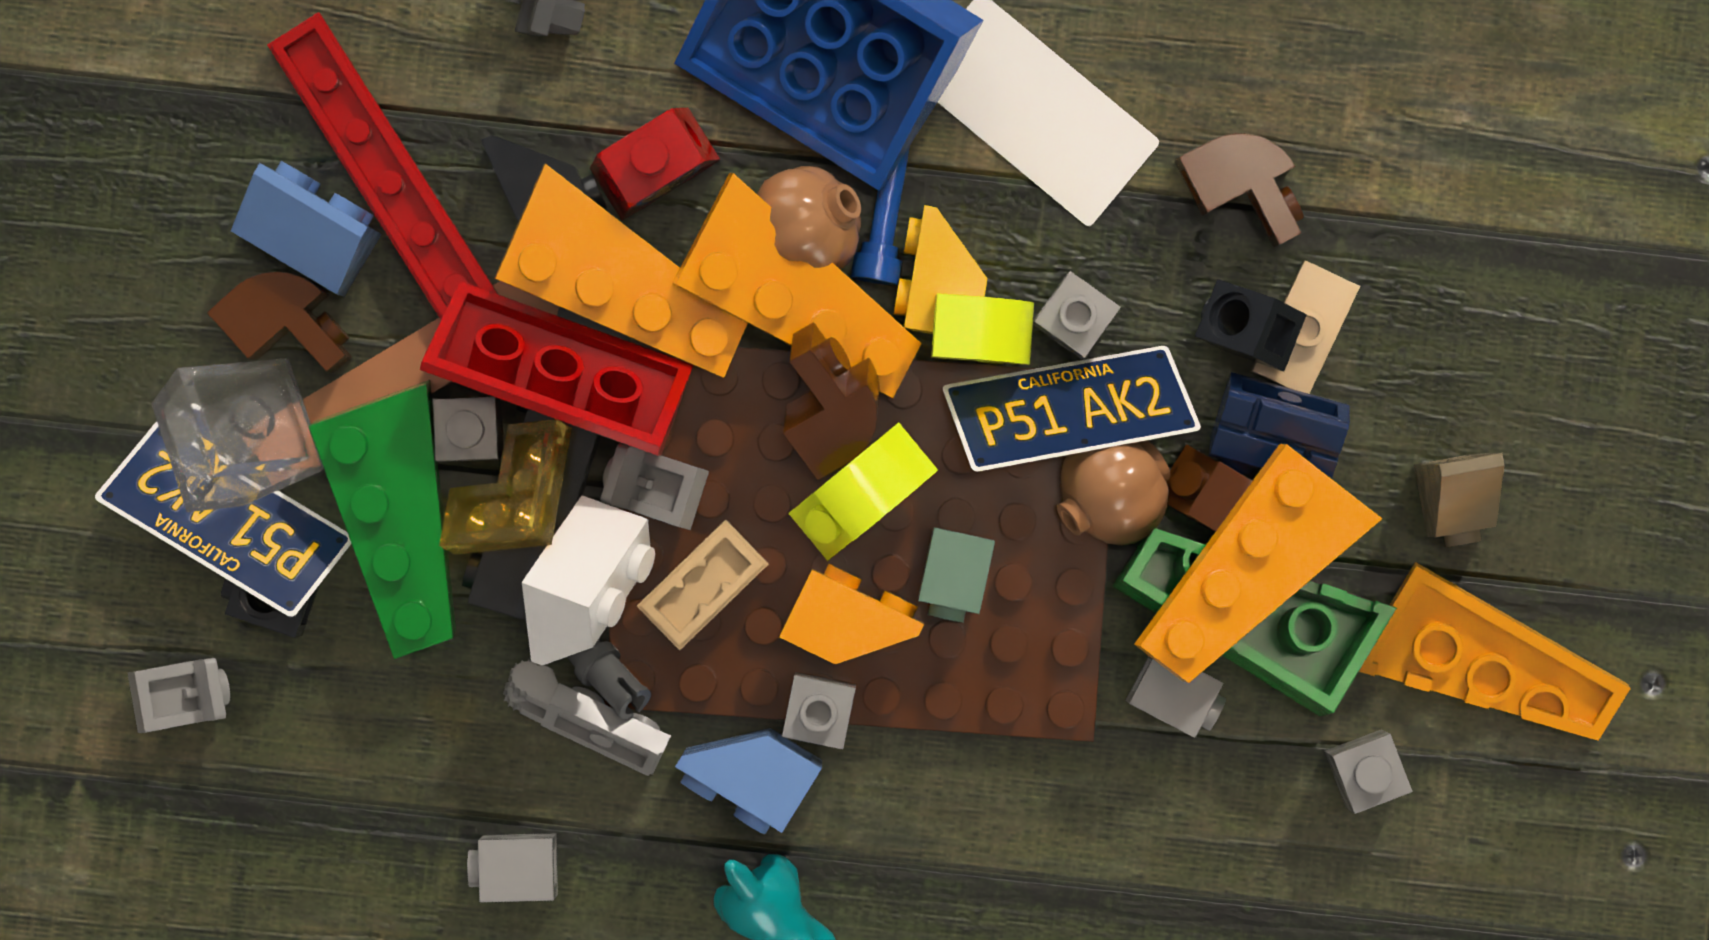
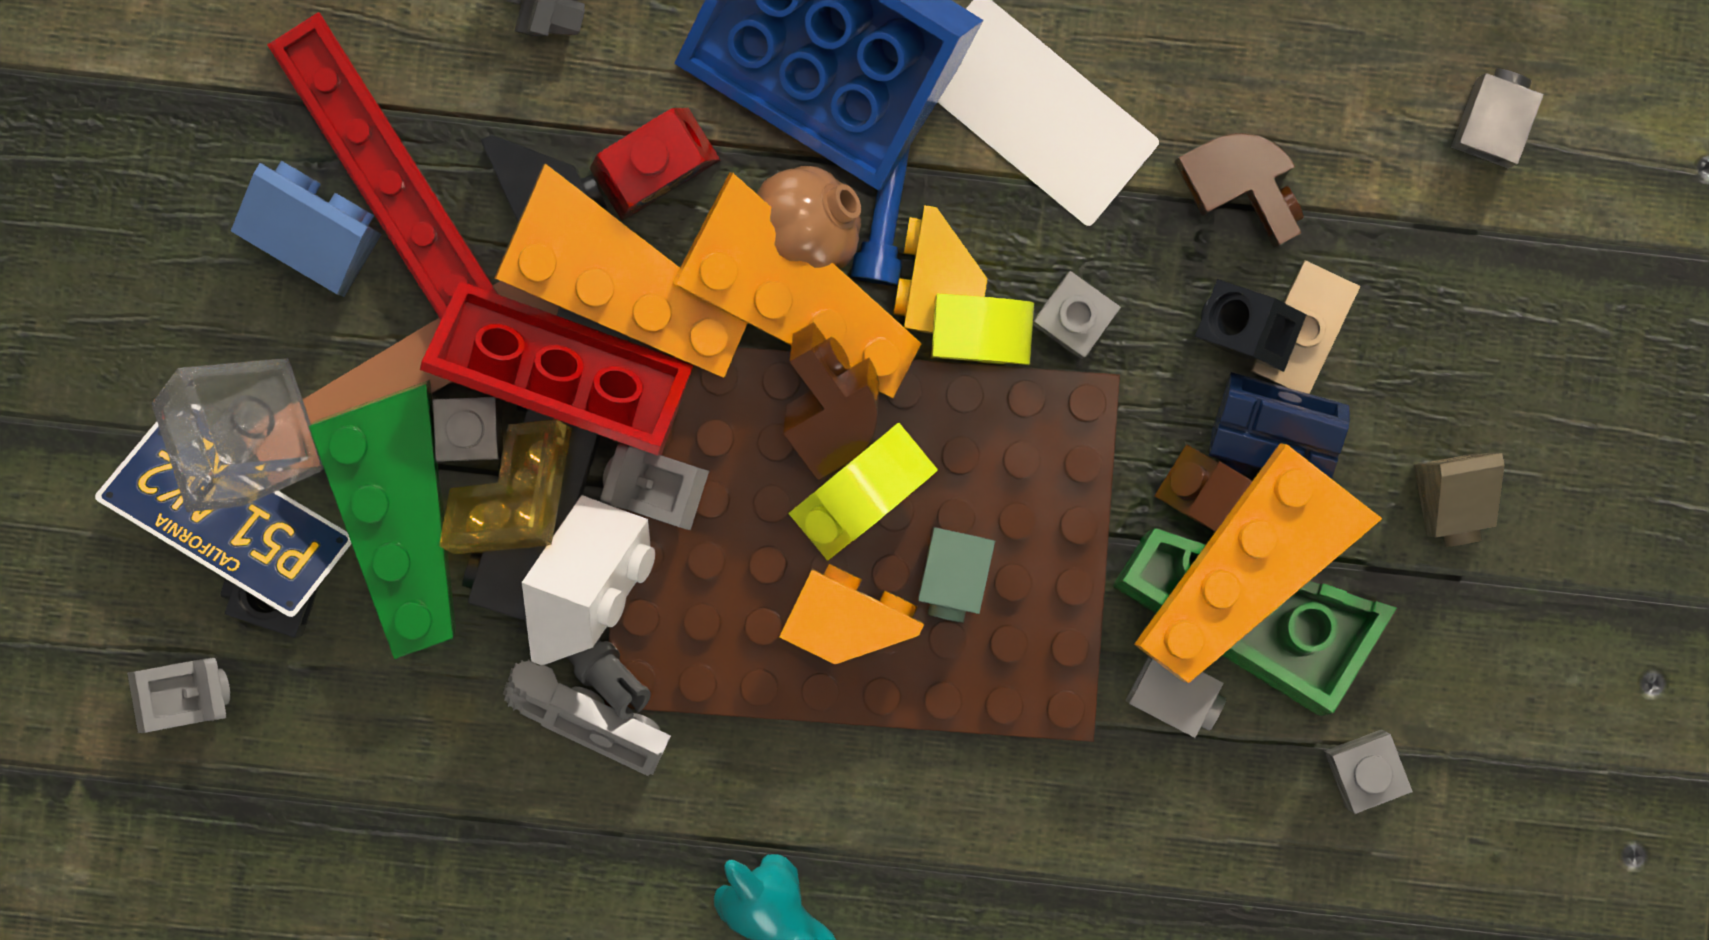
reddish brown brick [207,272,352,373] -> none
light grey brick [467,833,558,902] -> none
tan plate [637,520,769,651] -> none
medium blue slope [675,728,822,834] -> none
light grey brick [782,672,856,749] -> none
dark blue sticker [943,346,1201,472] -> none
medium nougat plant [1057,441,1171,545] -> none
light orange wing [1359,562,1630,741] -> none
none -> brick [1451,68,1544,168]

